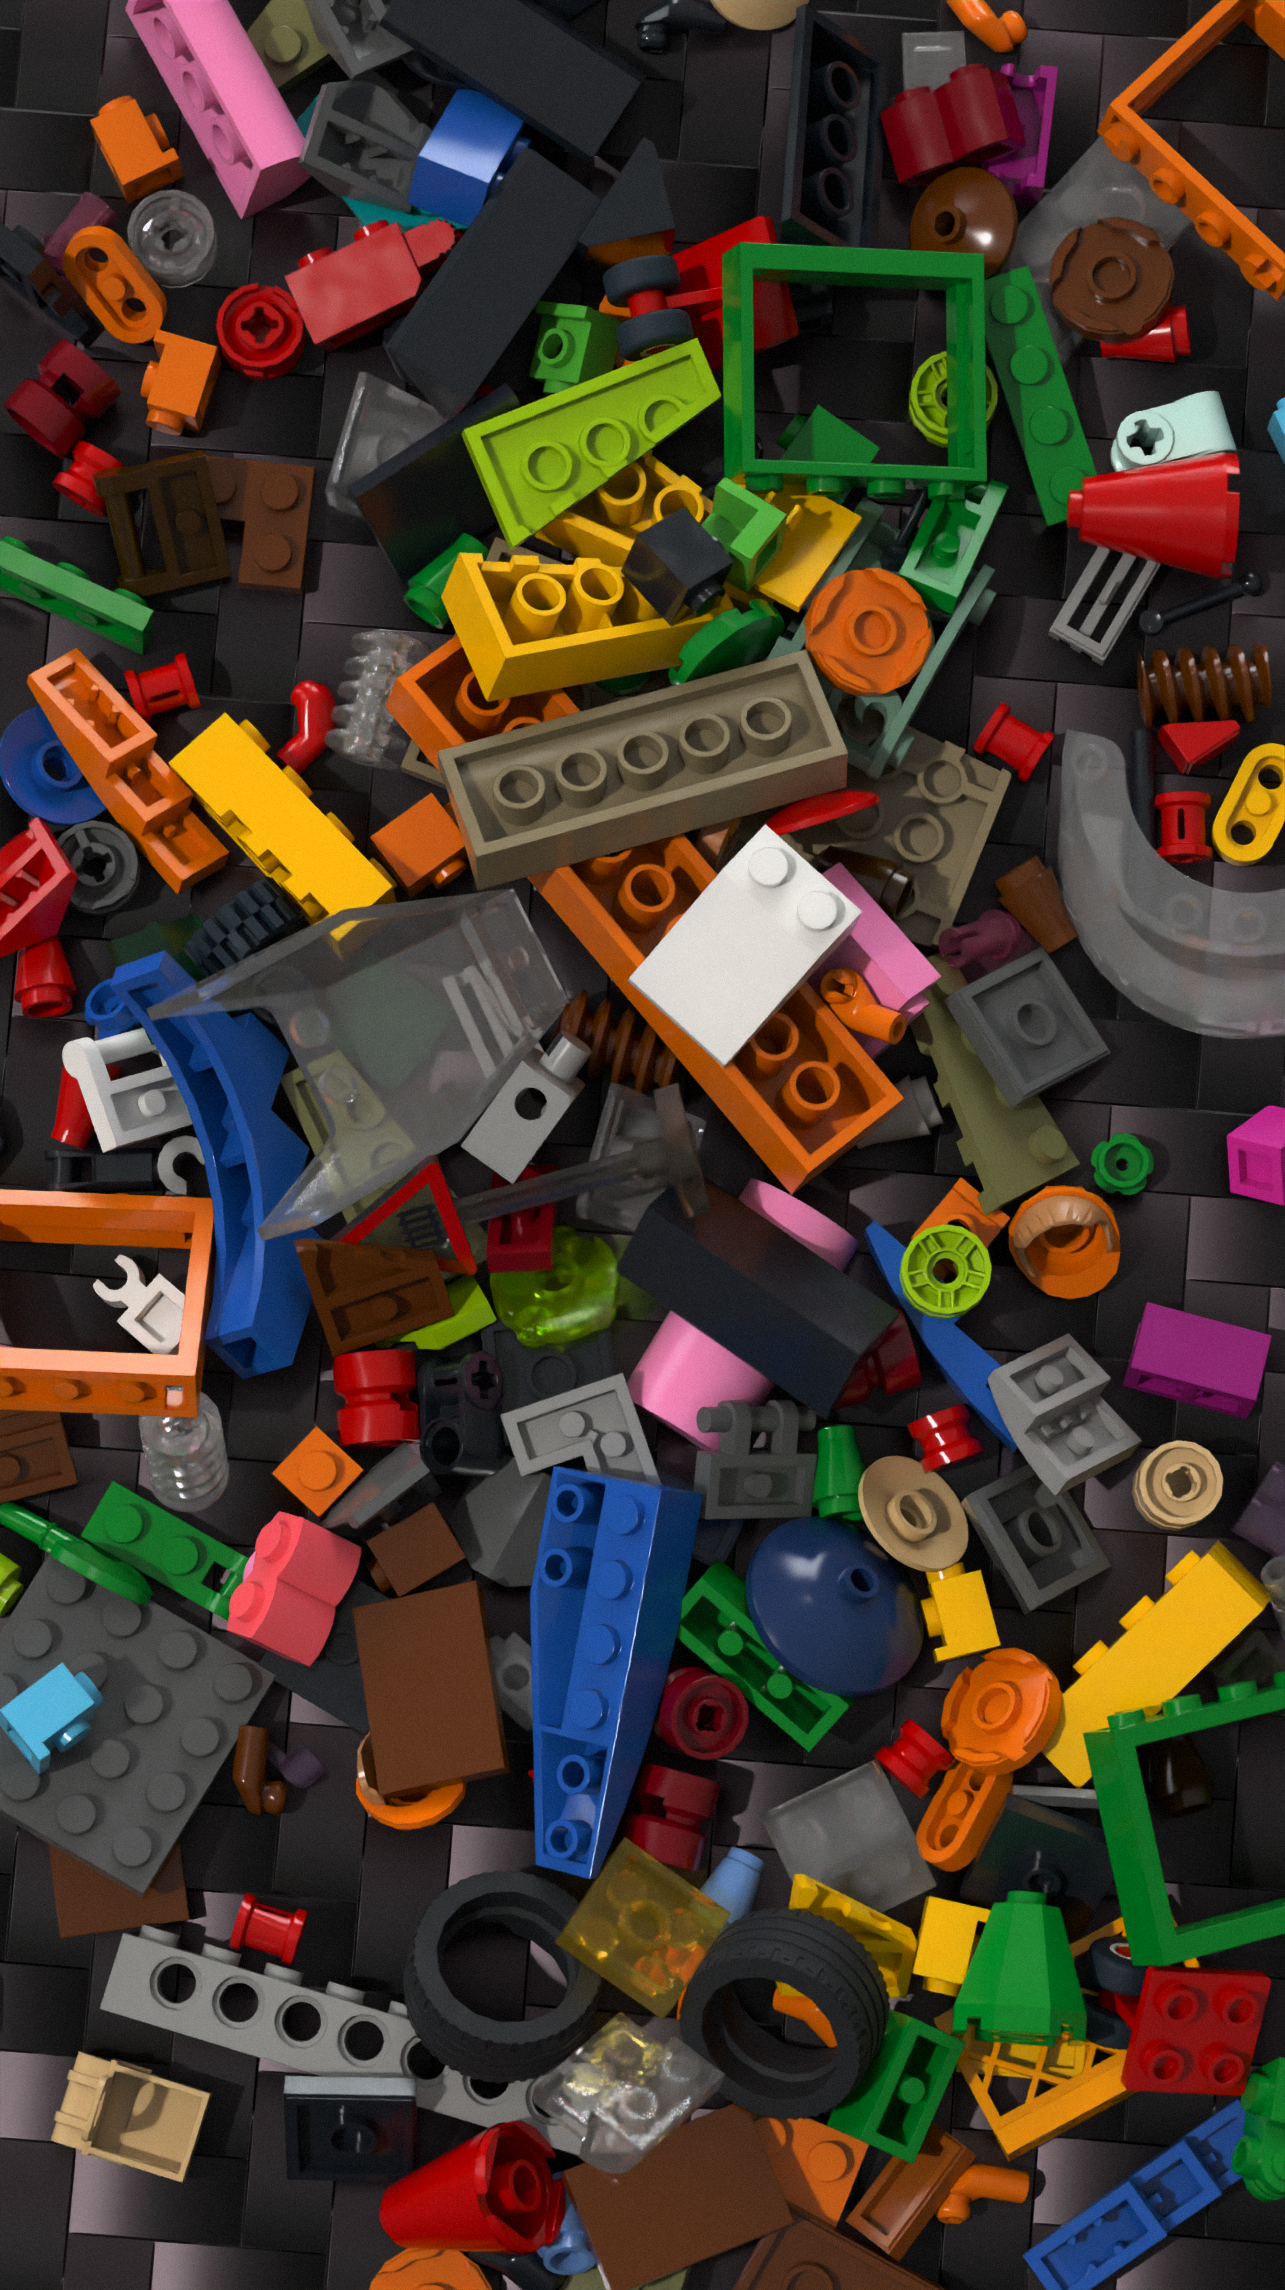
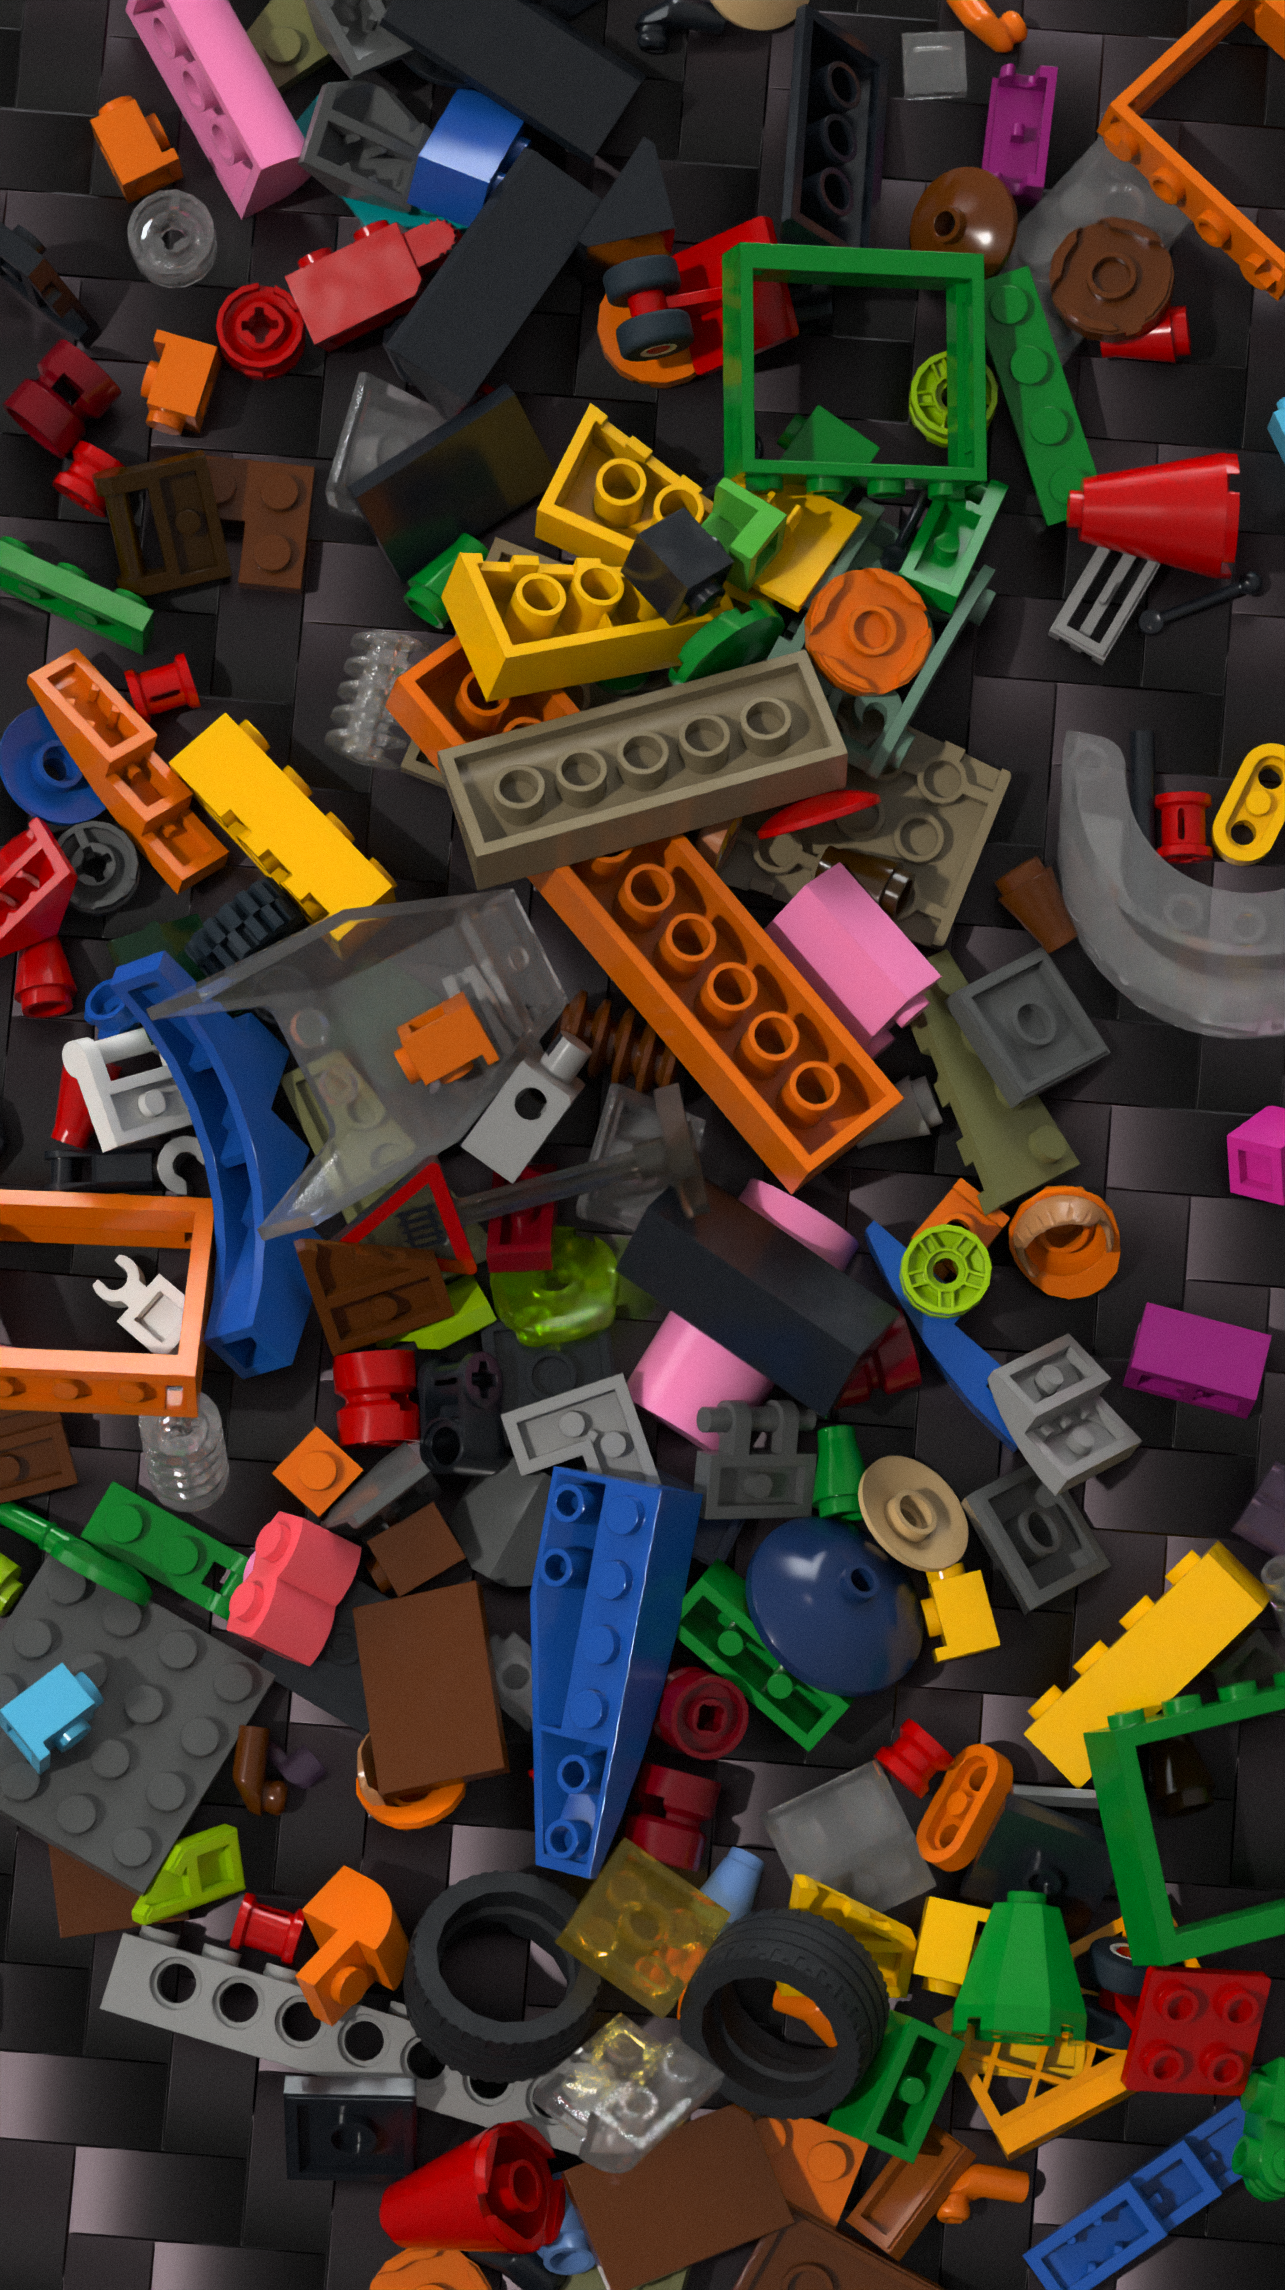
clear pink pin [42,192,116,274] -> none
tan piece [51,2051,213,2183] -> none
orange plate [62,226,167,344] -> none
red arm [275,680,337,775] -> none
orange brick [370,792,468,899] -> none
lime wing [461,338,722,552] -> none
bright green brick [529,301,623,396] -> none
white slope [628,824,862,1068] -> none
orange arm [819,967,907,1045] -> none
dark red brick [880,63,1027,190] -> none
red wheel [907,1403,985,1474] -> none
clear pink pin [939,909,1021,969] -> none
orange tile [940,1648,1062,1776] -> none
red bush [972,701,1056,783] -> none
green plate [1091,1133,1154,1196] -> none
light aqua piece [1110,391,1237,472] -> none
tan wheel [1132,1440,1223,1531] -> none
reddish brown piece [1137,643,1271,730] -> none
red slope [1157,720,1240,776] -> none
none -> lime tile [131,1823,246,1926]
none -> orange brick [295,1865,410,2027]
none -> orange brick [393,991,500,1086]

